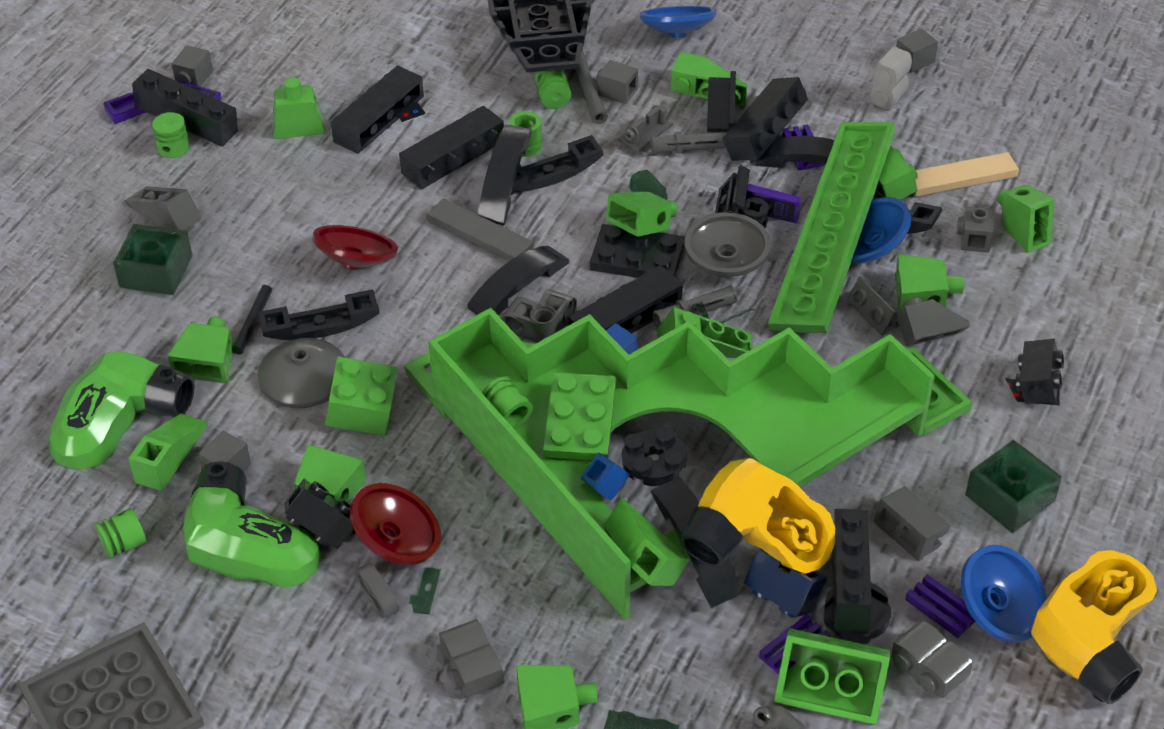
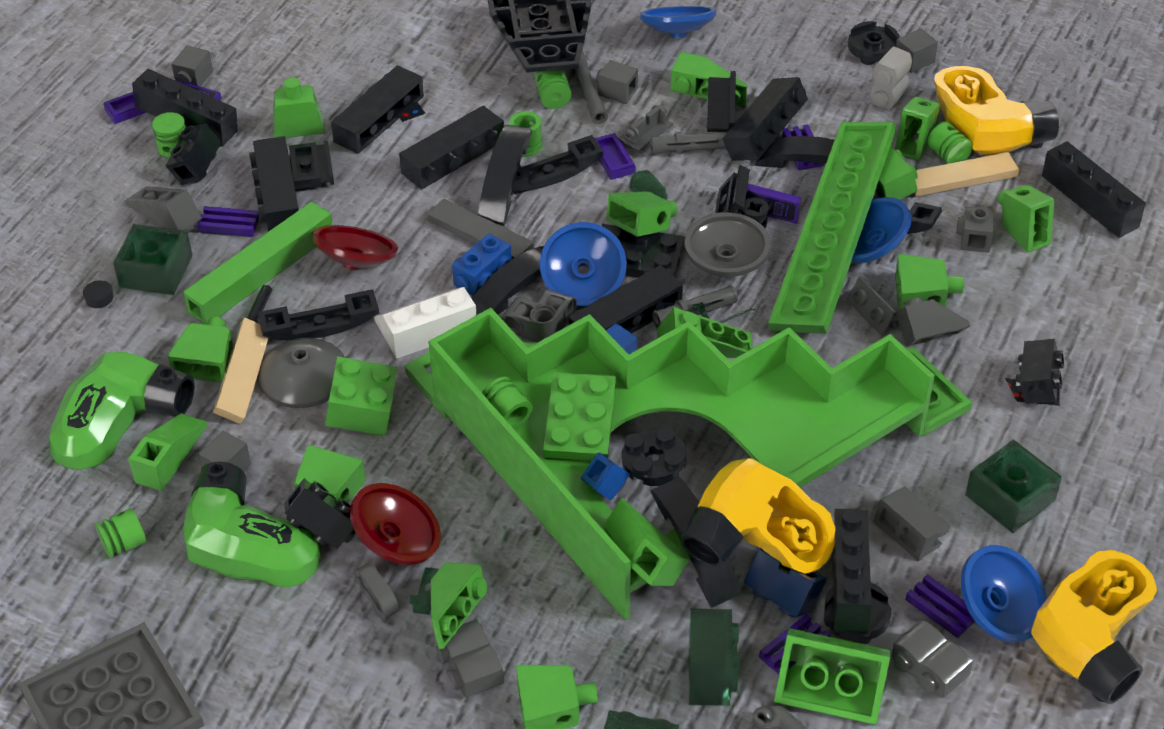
none -> black tile [83,280,114,308]
none -> black brick [165,123,221,185]
none -> bright green brick [183,202,333,325]
none -> dark purple tile [197,206,260,237]
none -> tan tile [213,317,269,424]
none -> black brick [249,136,299,232]
none -> black plate [289,141,334,189]
none -> white slope [374,287,476,359]
none -> bright green slope [431,562,487,649]
none -> blue brick [452,233,512,296]
none -> blue dish [540,222,627,307]
none -> dark purple tile [595,133,636,180]
none -> clear green brick [688,608,739,706]
none -> black plate [848,21,900,65]
none -> bright green torso [895,97,940,161]
none -> bright green piece [927,122,973,164]
none -> yellow piece [934,66,1059,156]
none -> black brick [1042,141,1146,238]

